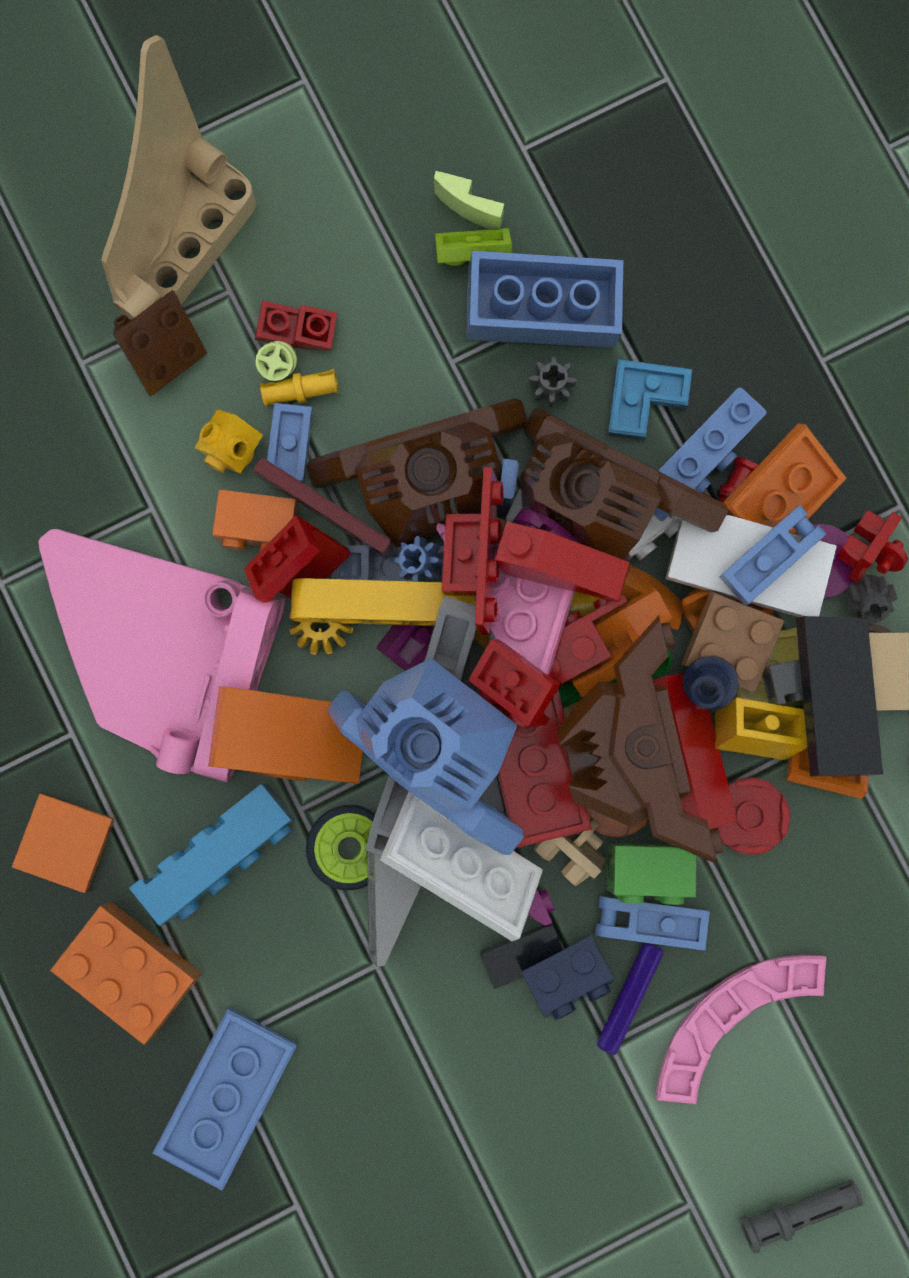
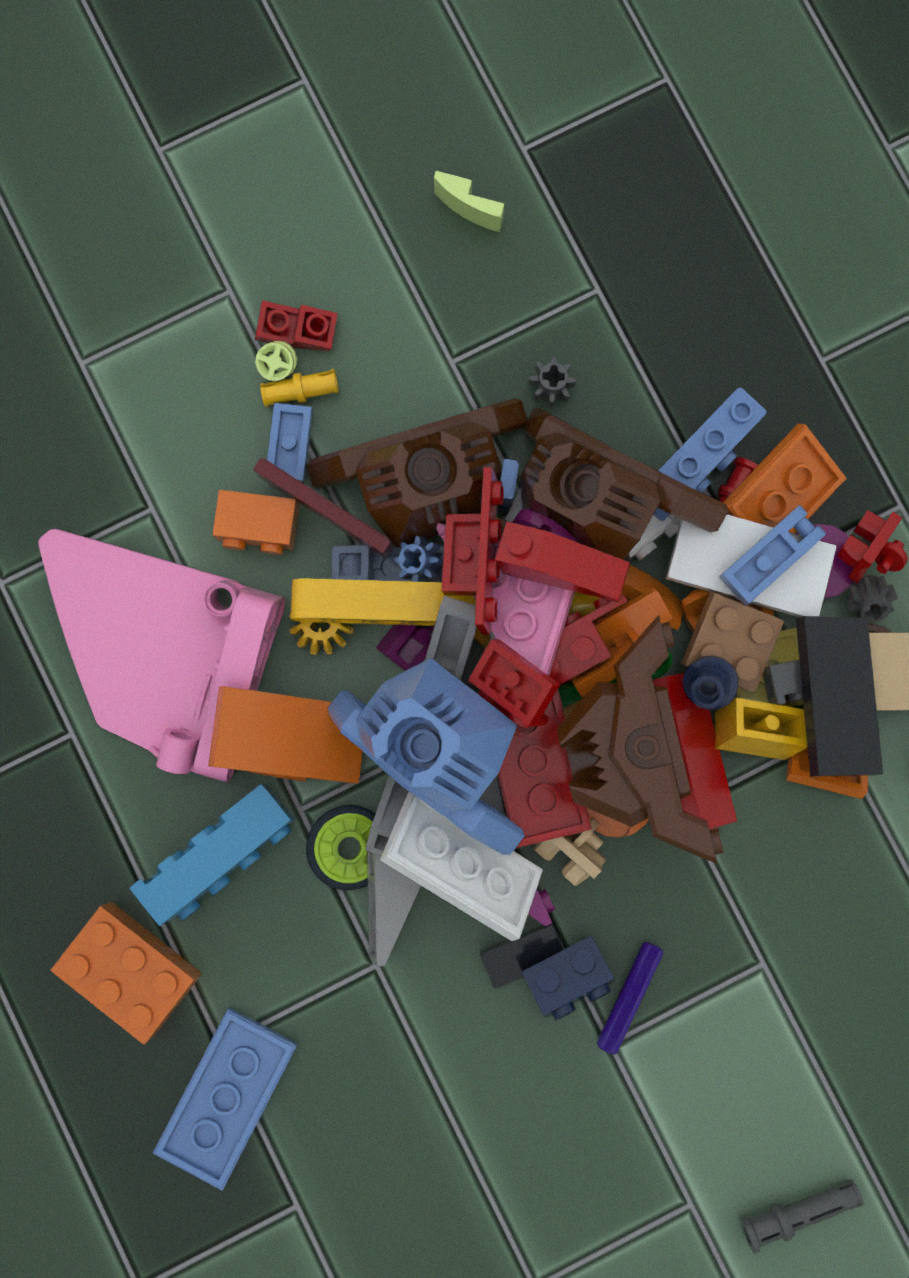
orange tile [12,793,115,893] -> none
tan panel [101,35,256,319] -> none
reddish brown hinge [113,290,207,397] -> none
yellow brick [194,409,263,474] -> none
red bracket [244,515,351,603] -> none
lime plate [435,228,512,266] -> none
medium blue brick [466,251,624,348] -> none
medium blue plate [595,895,710,951] -> none
bright green brick [606,842,696,905] -> none
dark azure tile [607,359,692,440] -> none
bright pink tile [655,954,826,1104] -> none
red tile [713,777,791,855] -> none

